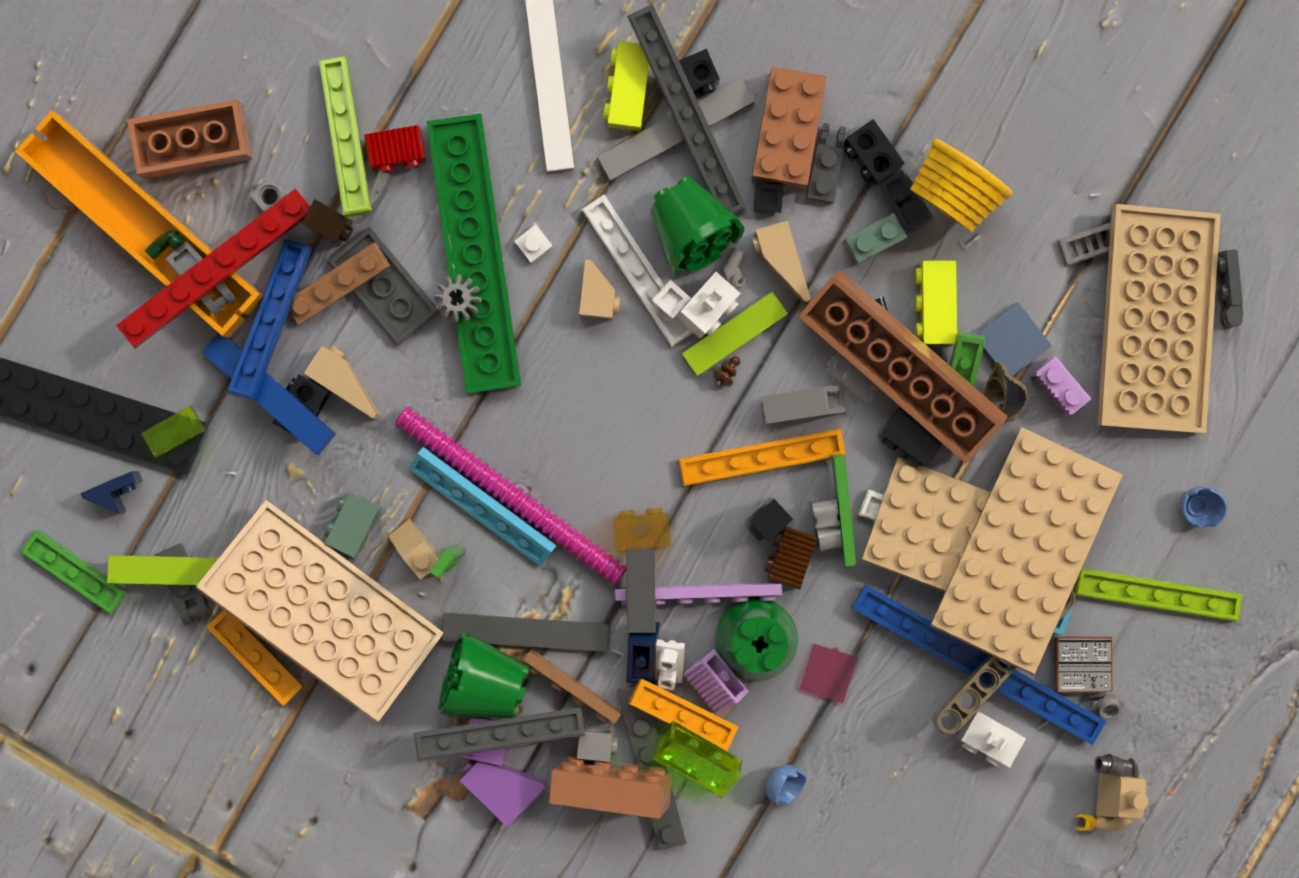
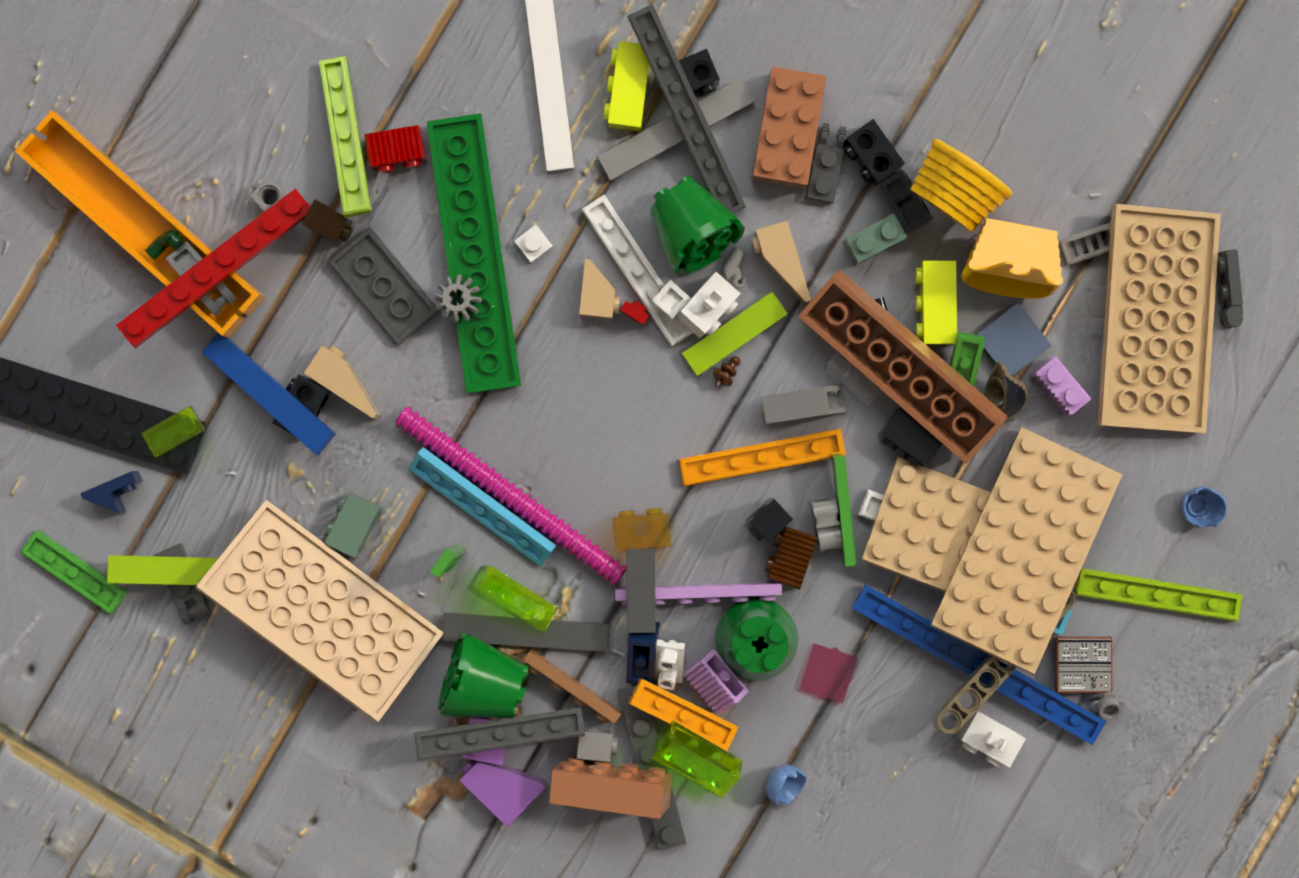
nougat brick [127,99,253,179] -> none
light orange plate [206,610,305,706] -> none
blue tile [227,239,313,401] -> none
medium nougat plate [289,243,391,325] -> none
tan slope [388,519,441,580] -> none
black plate [753,183,783,214] -> none
tan torso [1076,754,1149,831] -> none
none -> clear neon green slope [467,565,558,632]
none -> red plate [620,300,649,327]
none -> yellow piece [961,218,1063,299]

